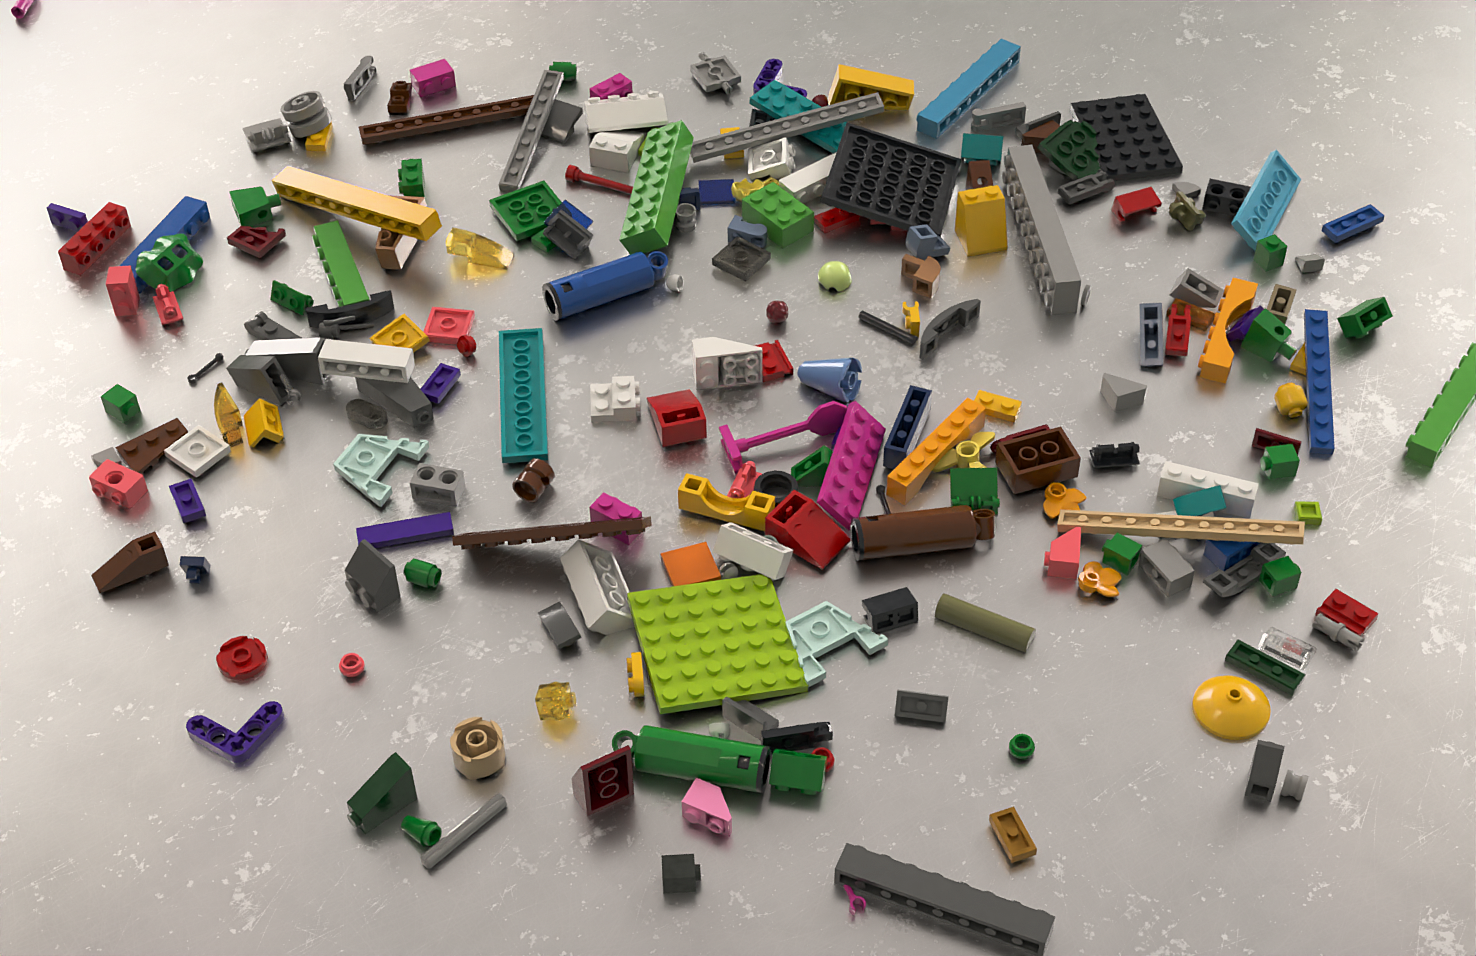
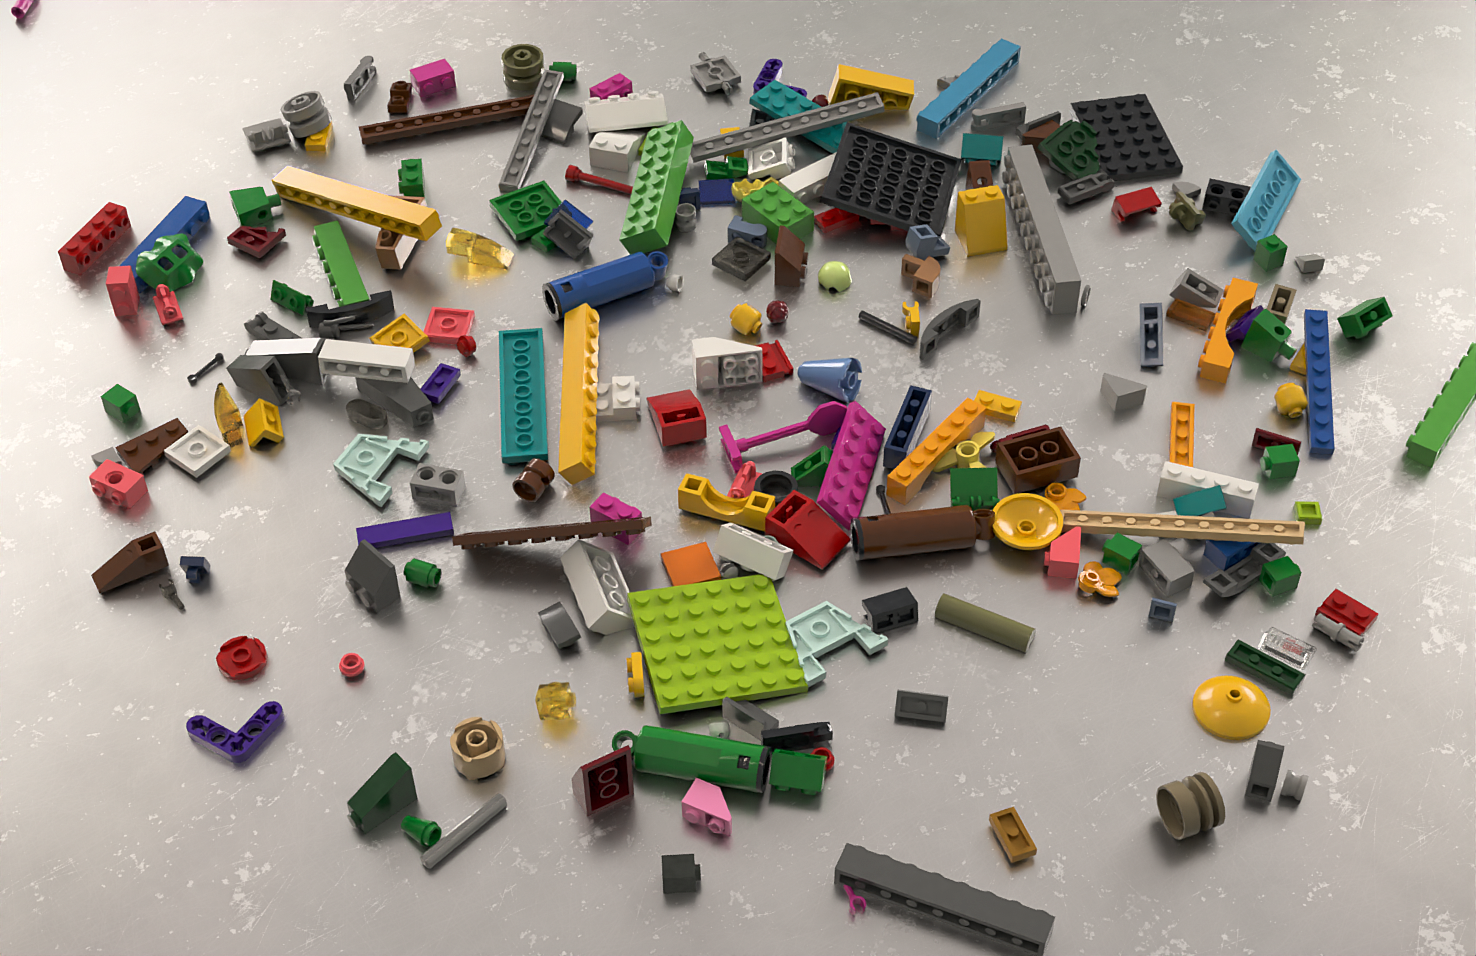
plate [46,203,88,232] -> none
dark purple plate [169,479,206,523] -> none
green plate [1009,734,1035,759] -> none
black hinge [1089,442,1140,468] -> none
red hinge [1165,304,1191,356] -> none
blue plate [1322,204,1385,243] -> none
none -> clear smoke hand [159,579,185,610]
none -> olive wheel [501,44,545,91]
none -> yellow brick [558,303,600,485]
none -> green slope [704,156,748,180]
none -> yellow head [729,303,762,336]
none -> reddish brown slope [774,225,808,287]
none -> light grey tile [937,75,960,89]
none -> yellow dish [992,493,1063,550]
none -> sand blue slope [1149,598,1177,622]
none -> dark tan wheel [1156,772,1226,840]
none -> light orange tile [1169,402,1195,467]

